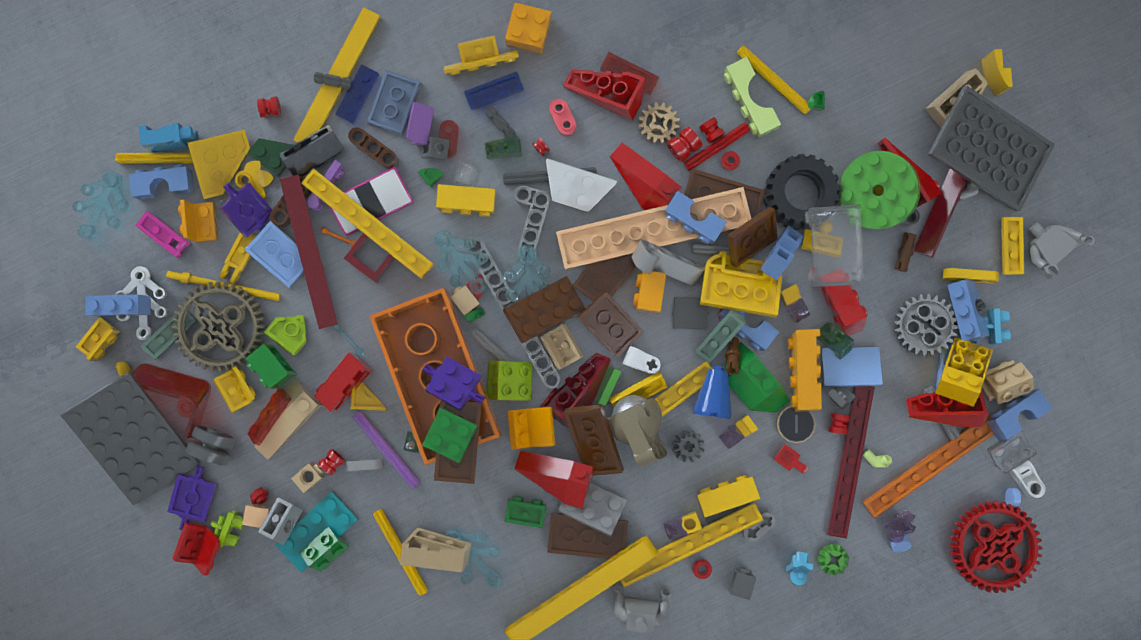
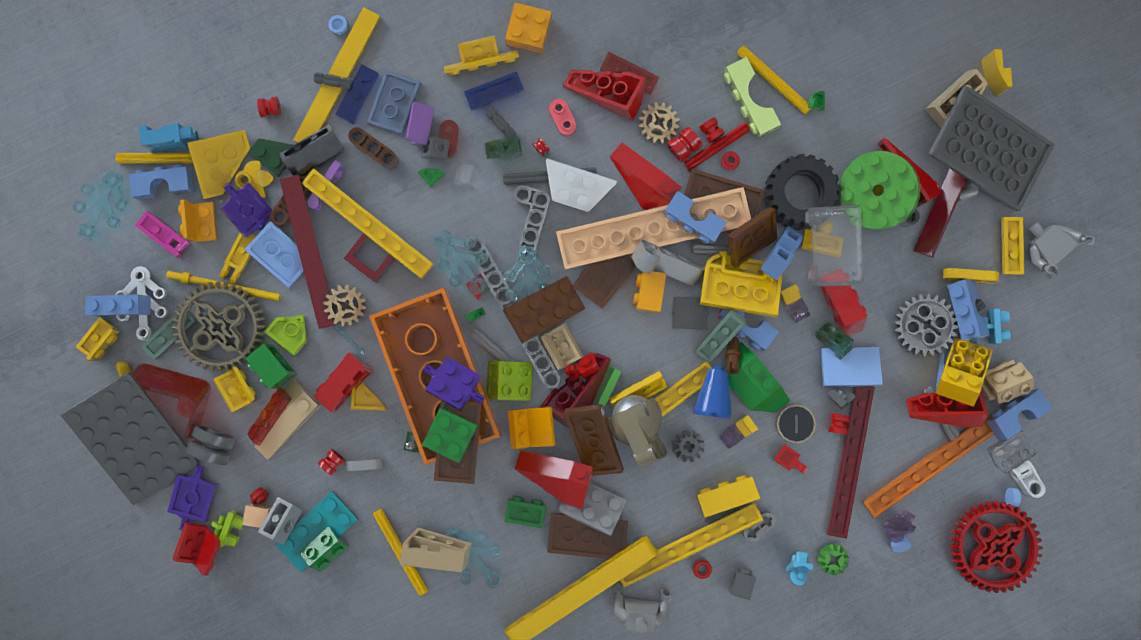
tan brick [291,462,325,493] -> none
orange hinge [321,227,357,247] -> none
slope [329,167,414,237] -> none
medium lavender axle [353,411,420,489] -> none
yellow brick [436,184,496,217] -> none
tan brick [451,285,481,315] -> none
reddish brown plate [577,290,644,359] -> none
white piece [622,346,661,374] -> none
leg [663,510,702,539] -> none
light orange wedge [787,329,822,412] -> none
yellowish green arm [862,449,892,468] -> none
reddish brown pin [895,232,917,272] -> none
none -> tan gear [323,285,366,326]
none -> light blue tile [328,15,348,35]
none -> red plate [564,352,601,381]

